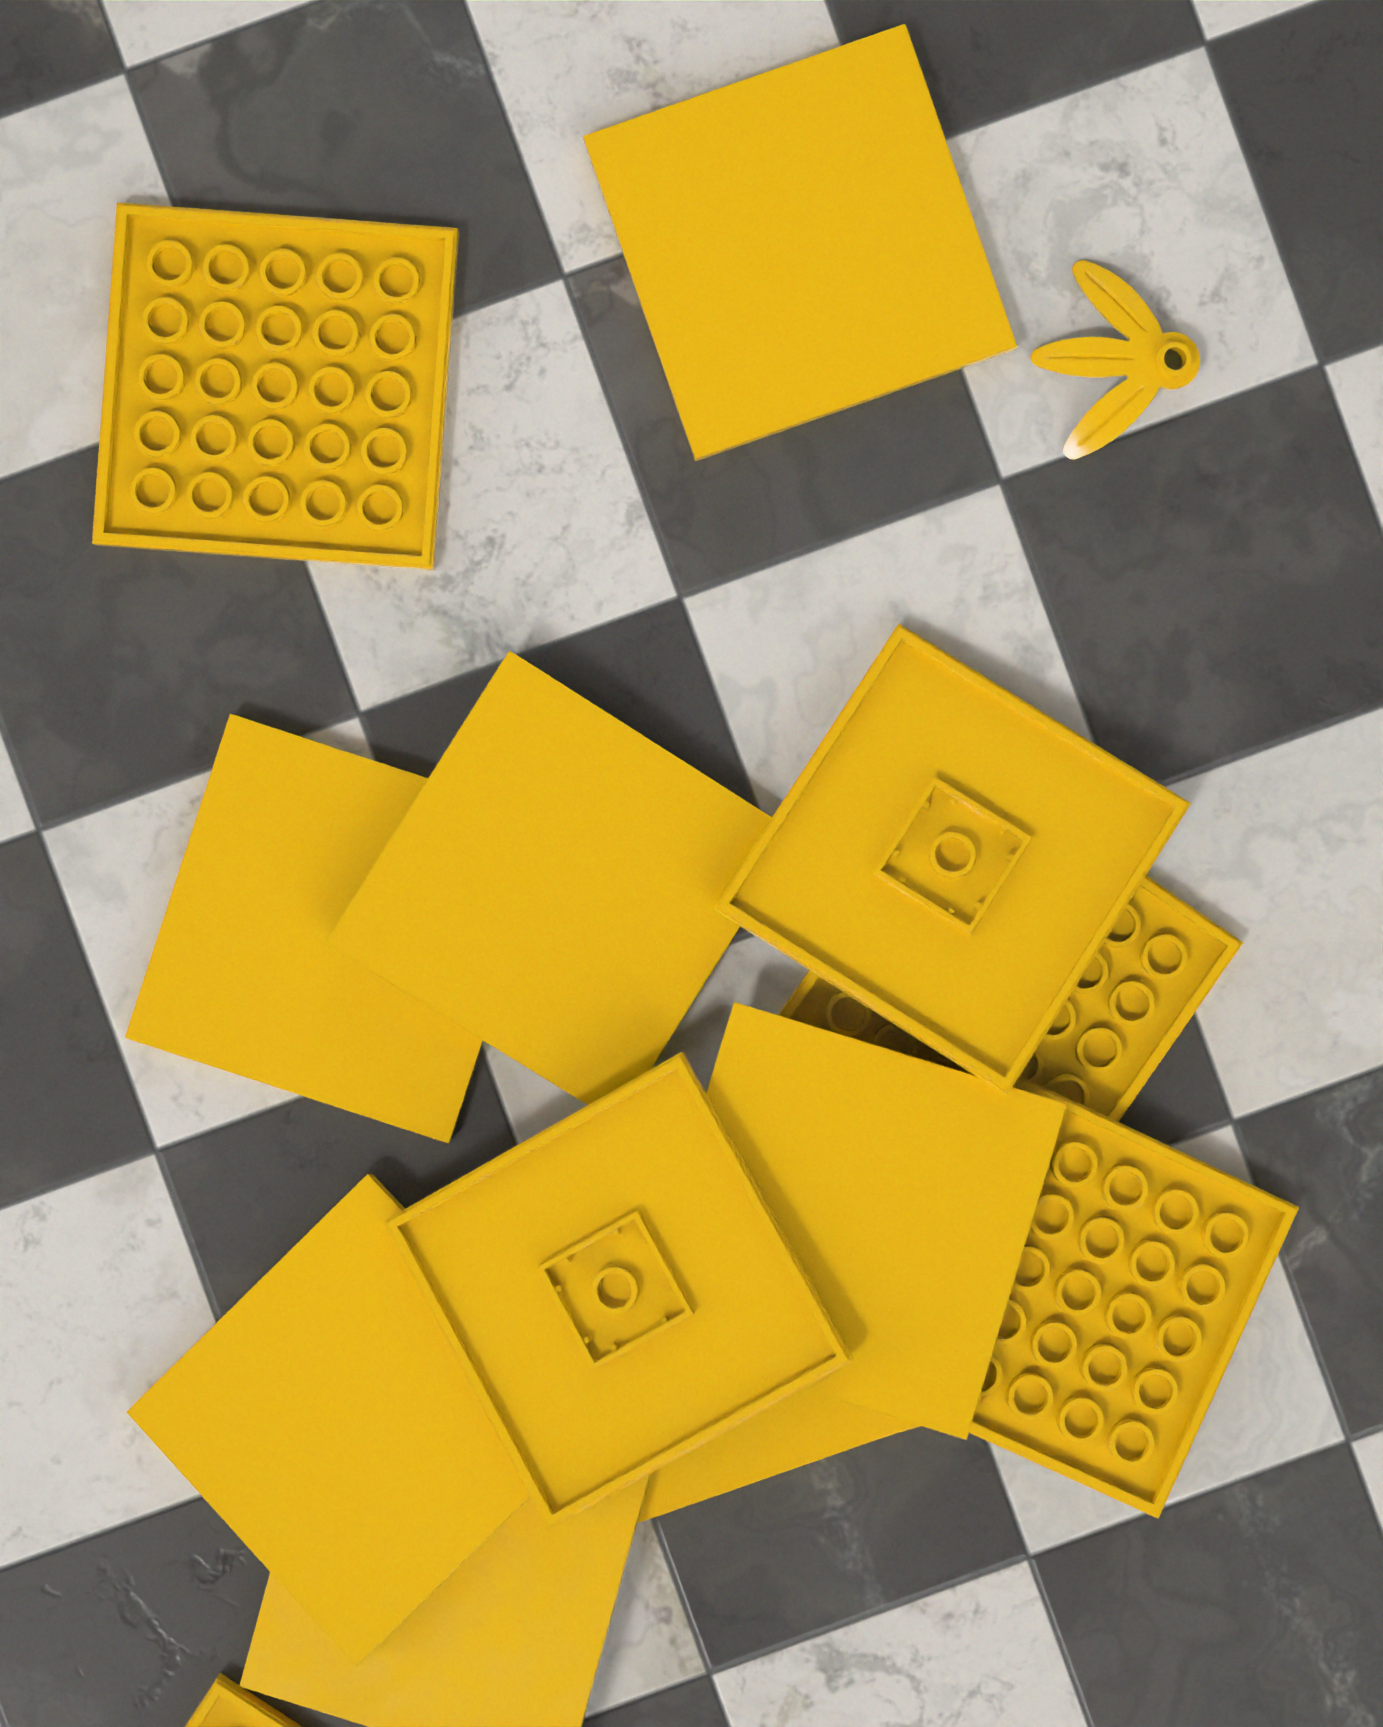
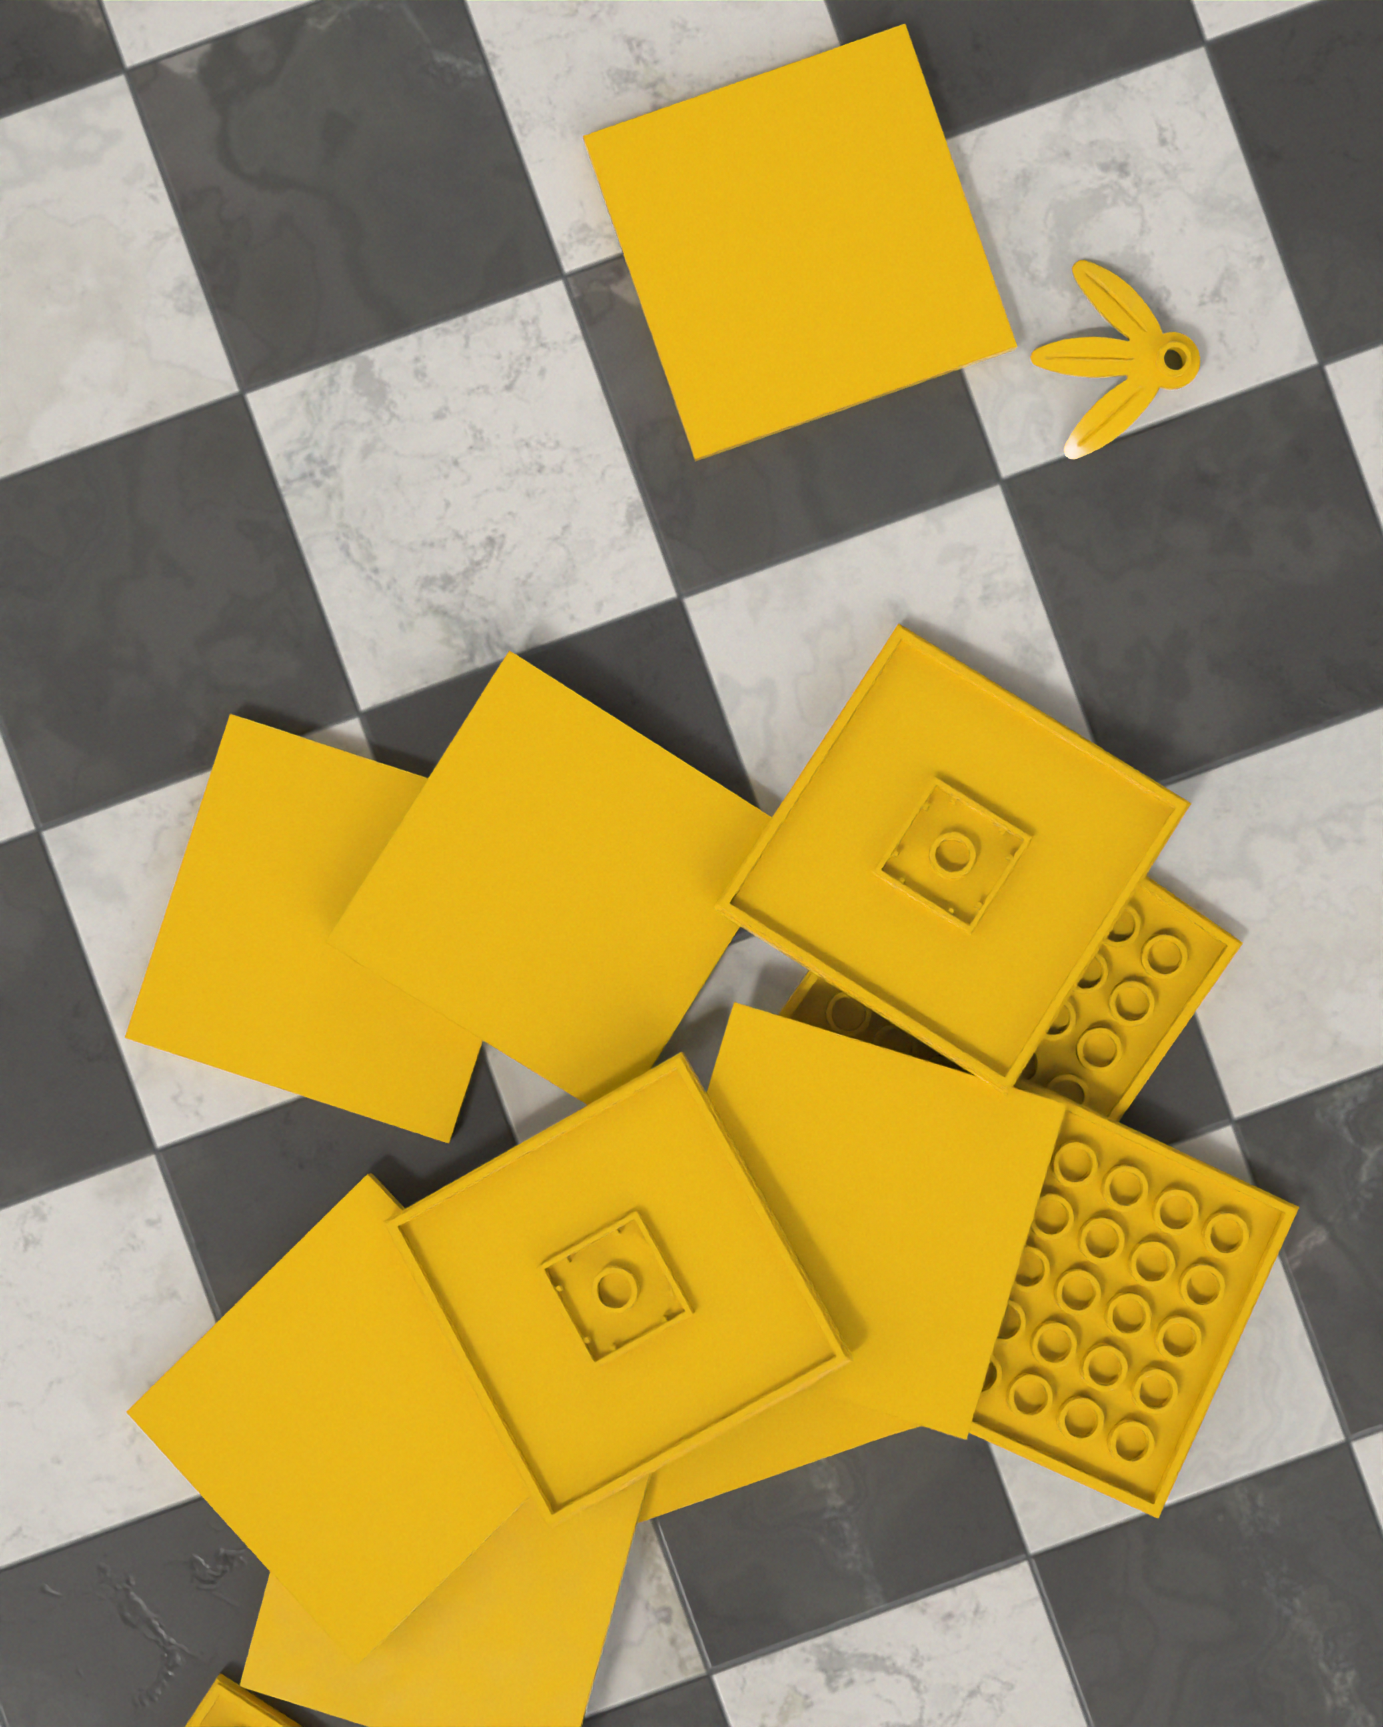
yellow tile [92,202,459,571] -> none

